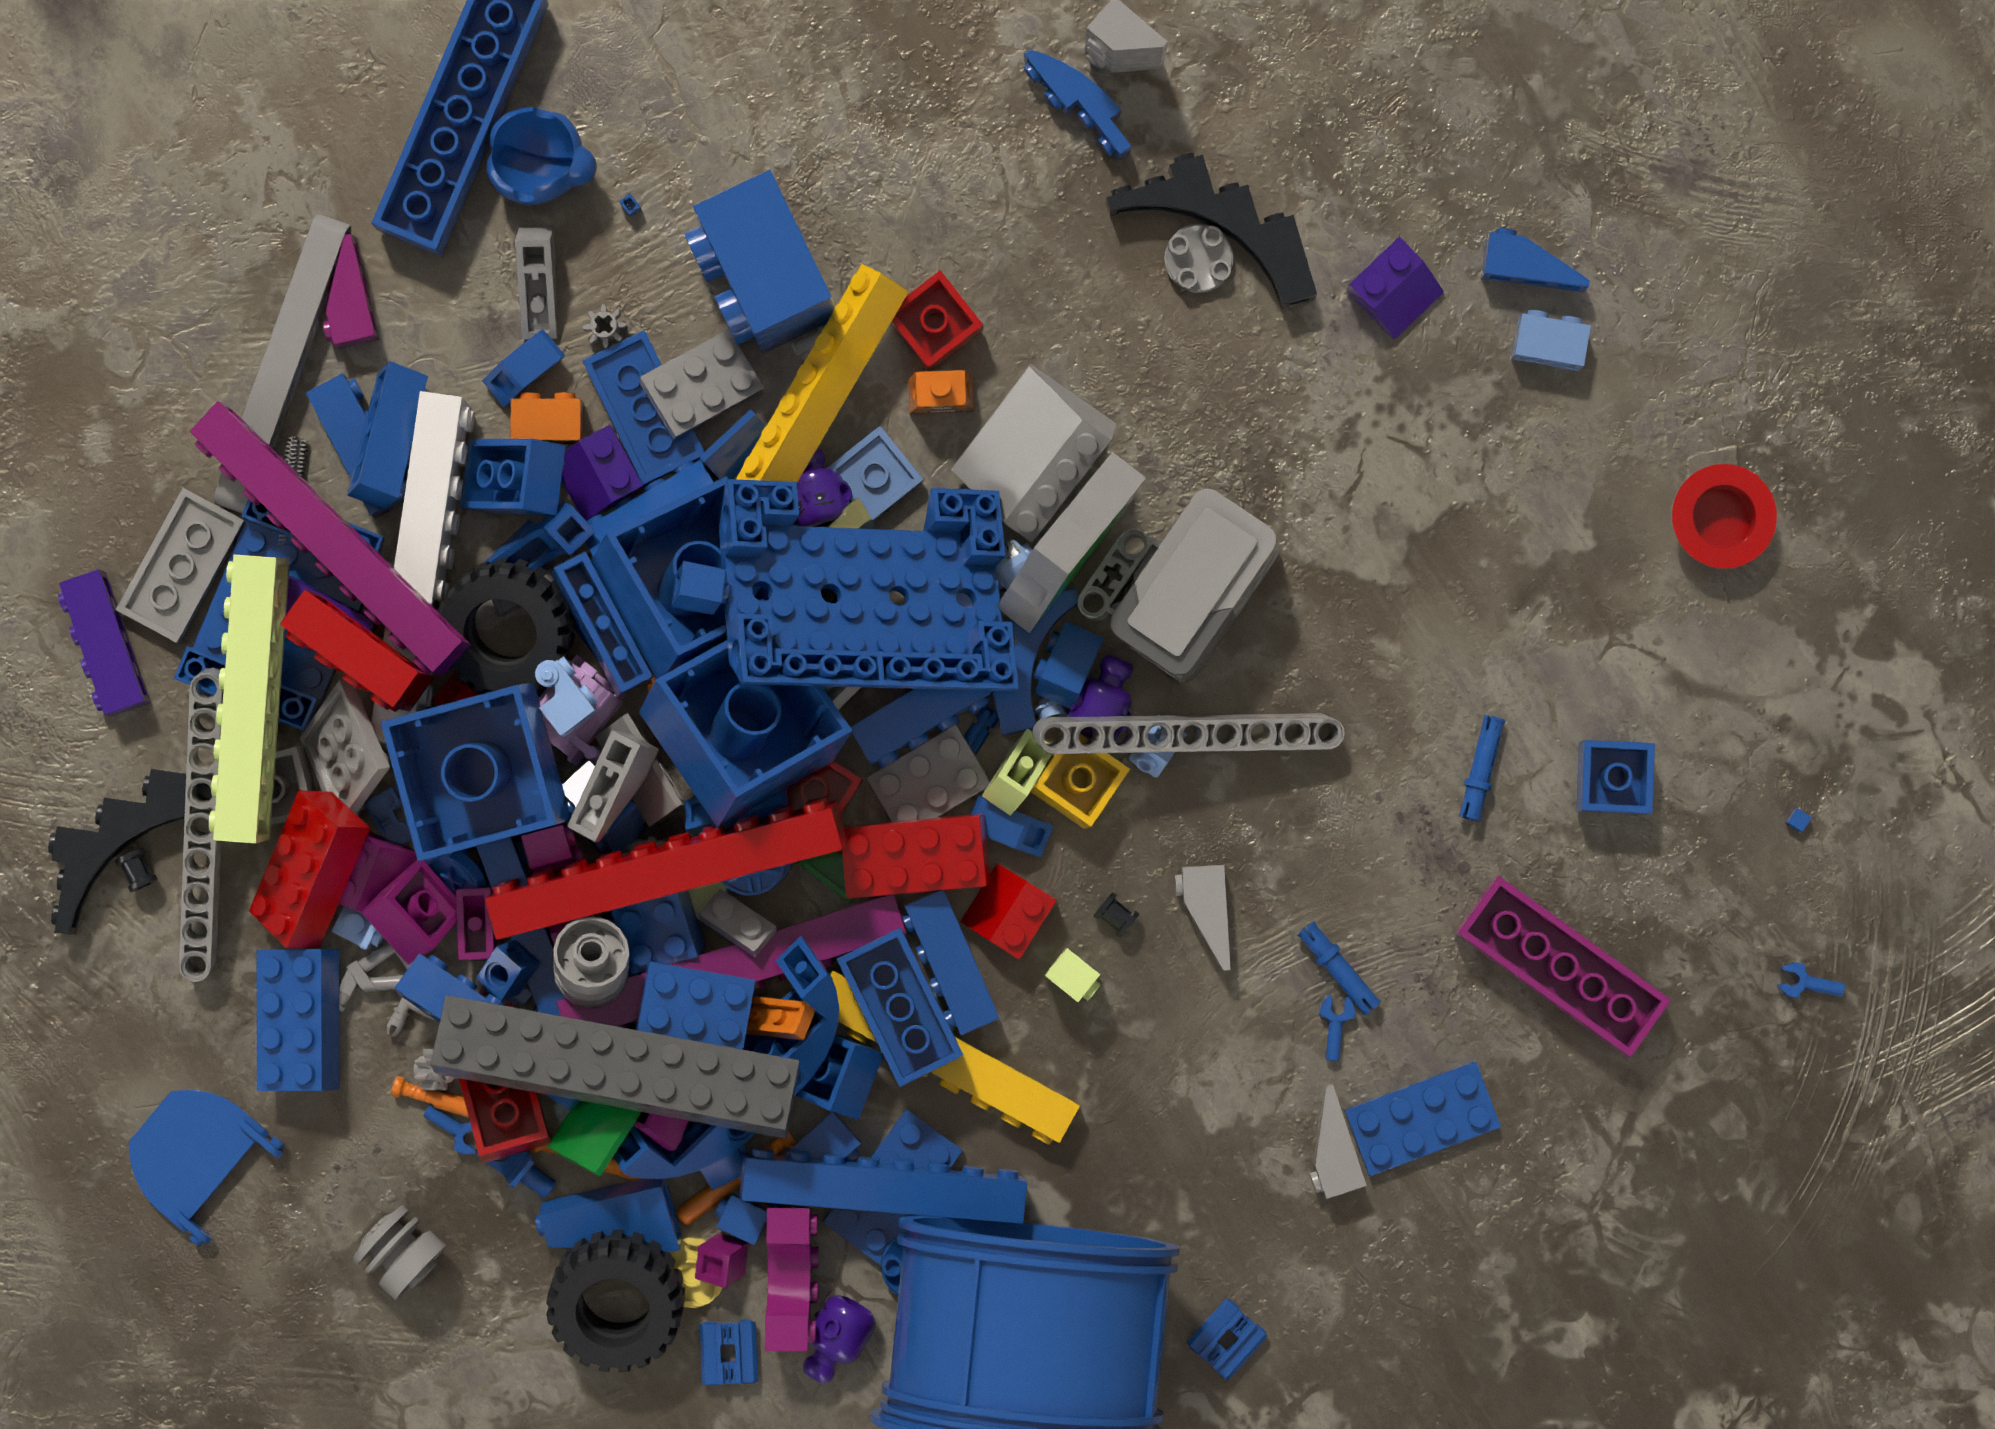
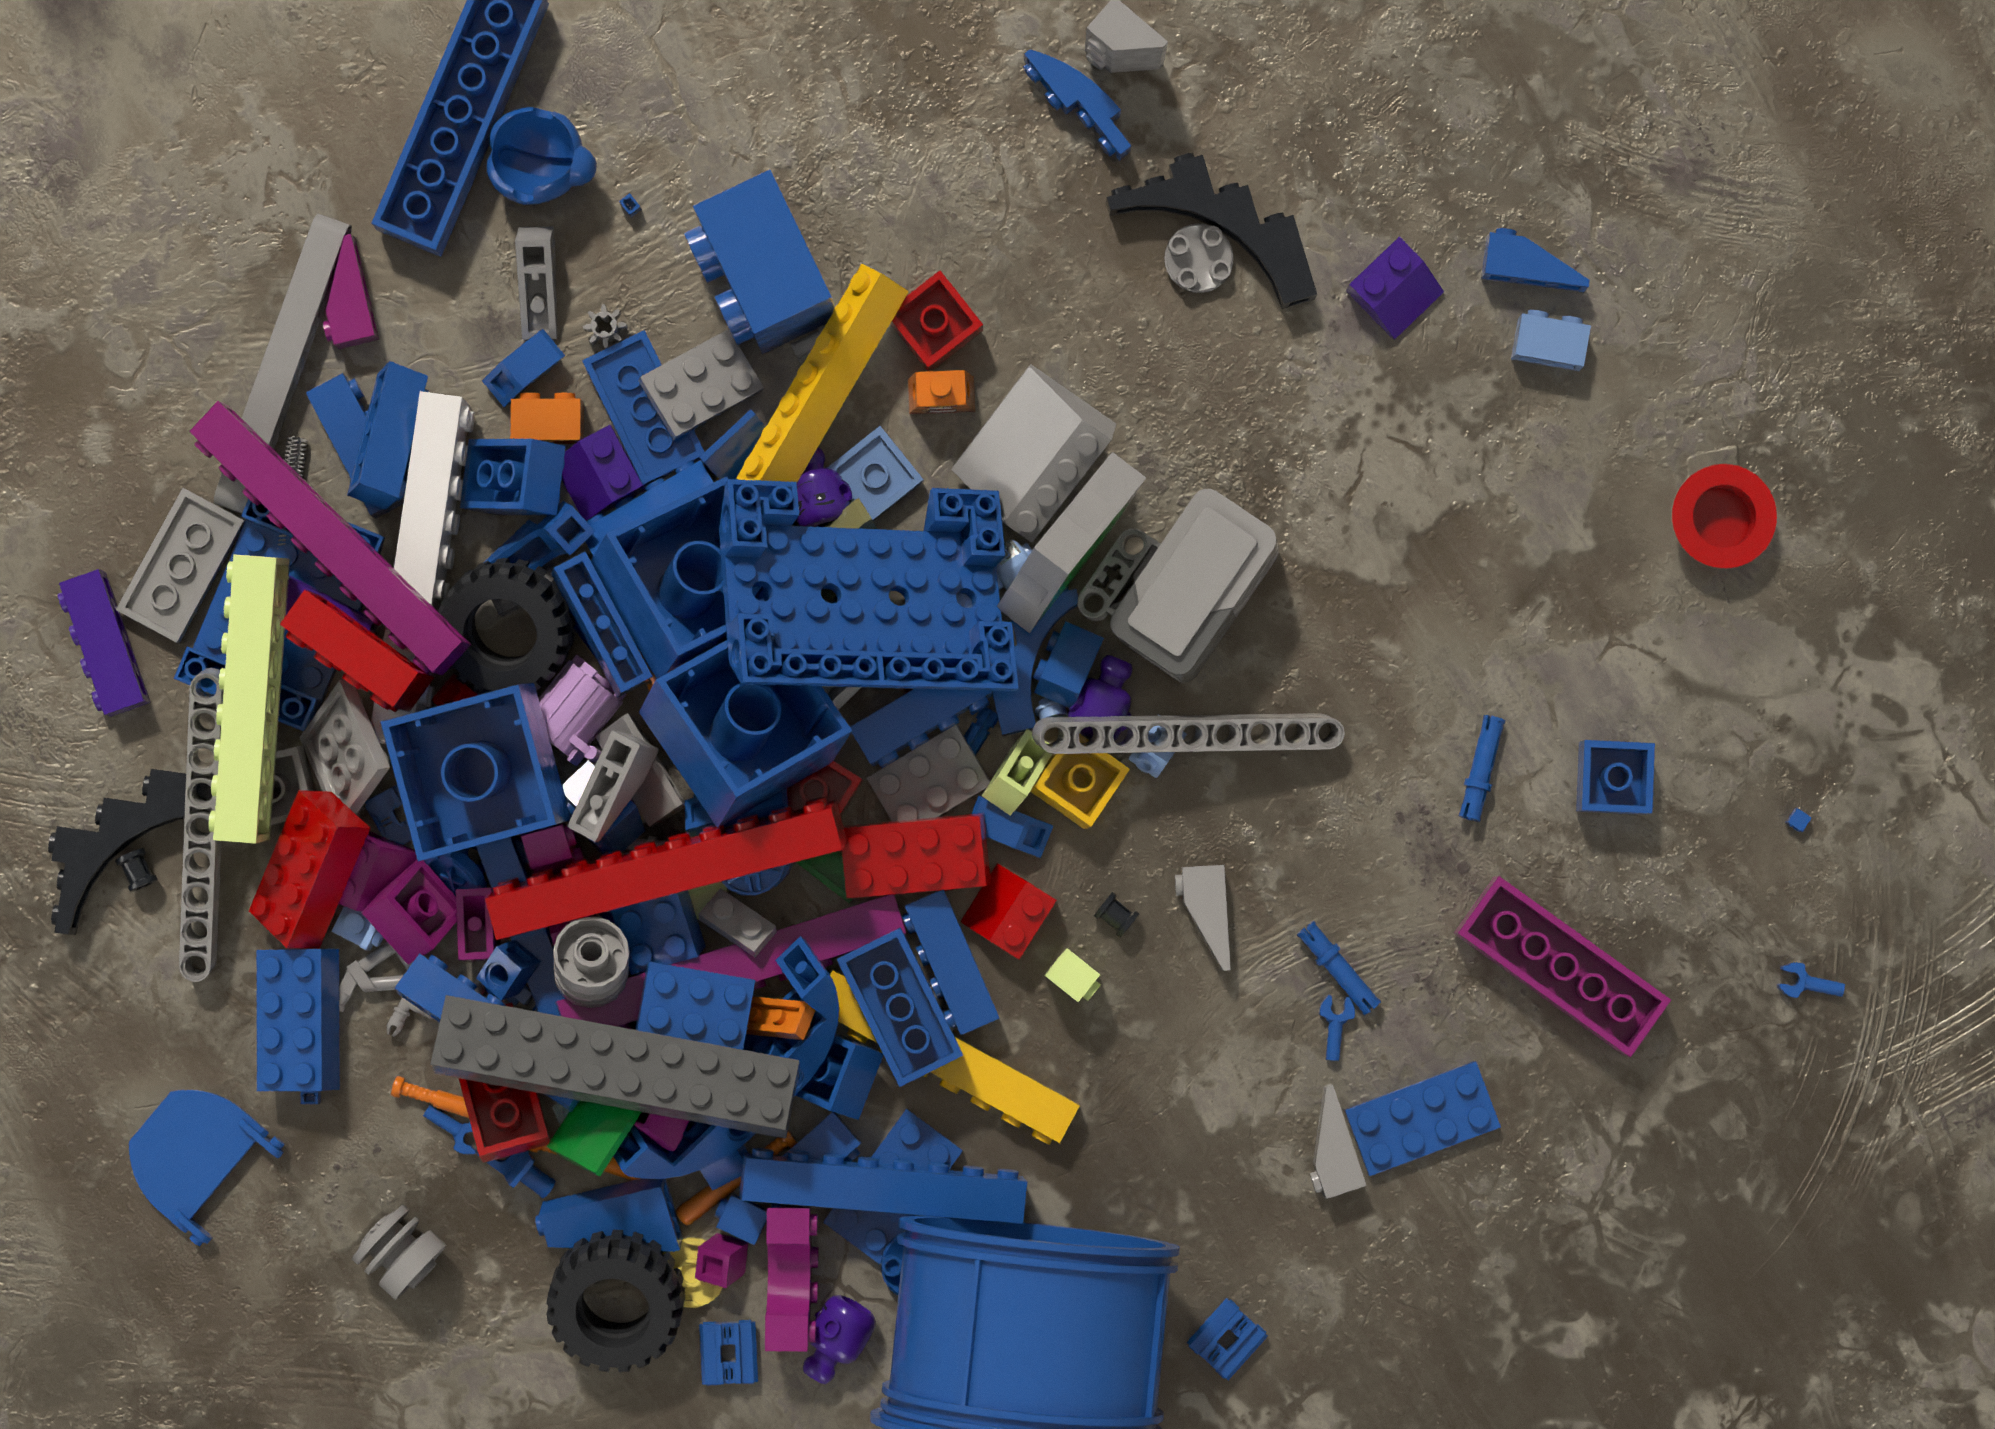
light grey gear [414,1049,456,1090] -> none
light blue brick [535,656,598,738] -> none
blue brick [672,561,729,615] -> none
none -> blue piece [301,1091,321,1104]

